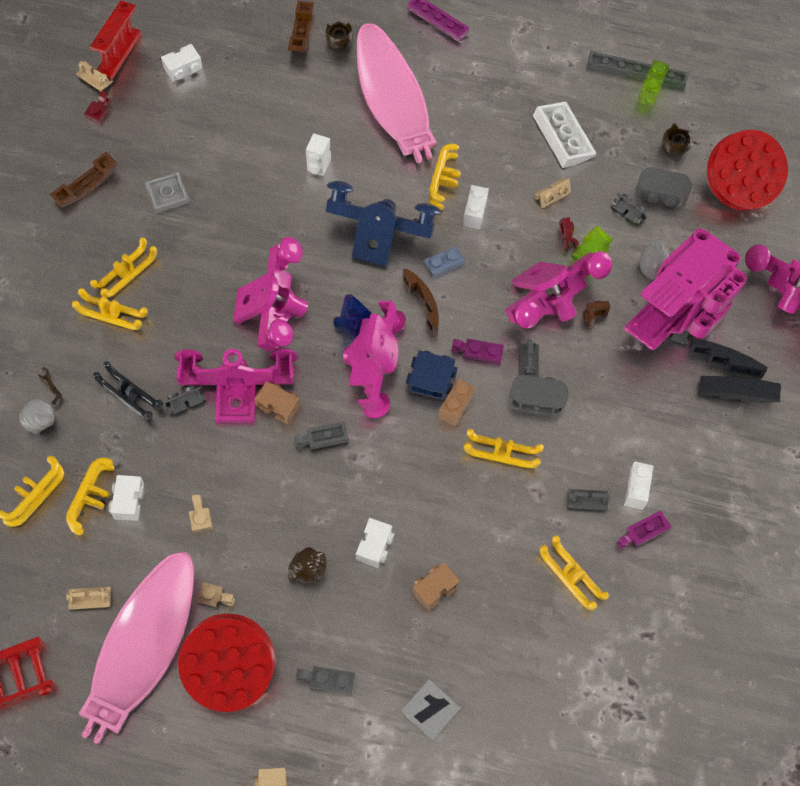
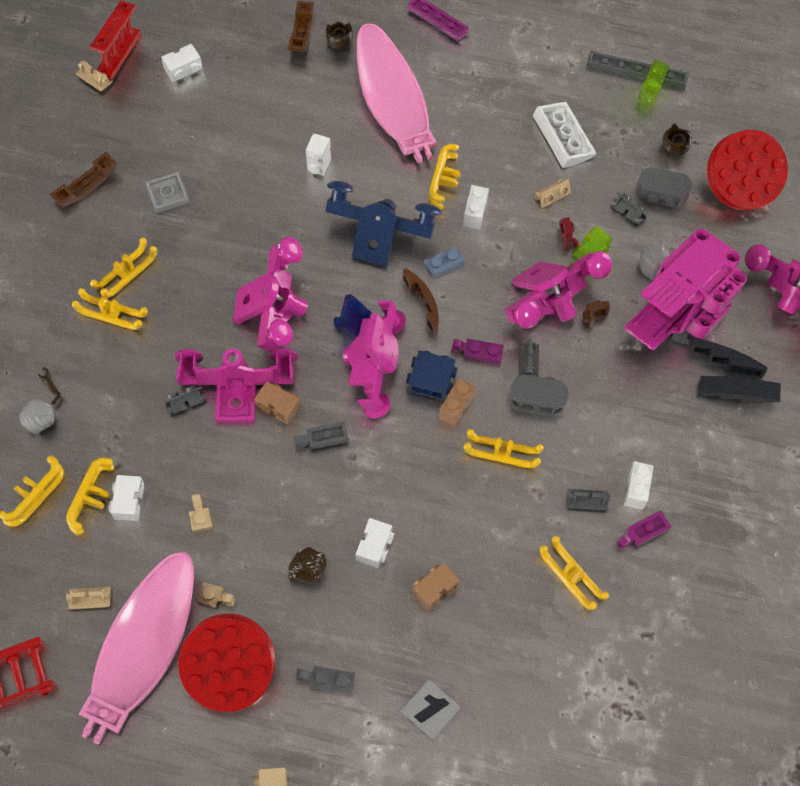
dark red plate [84,91,111,124] -> none
black piece [93,361,163,420] -> none

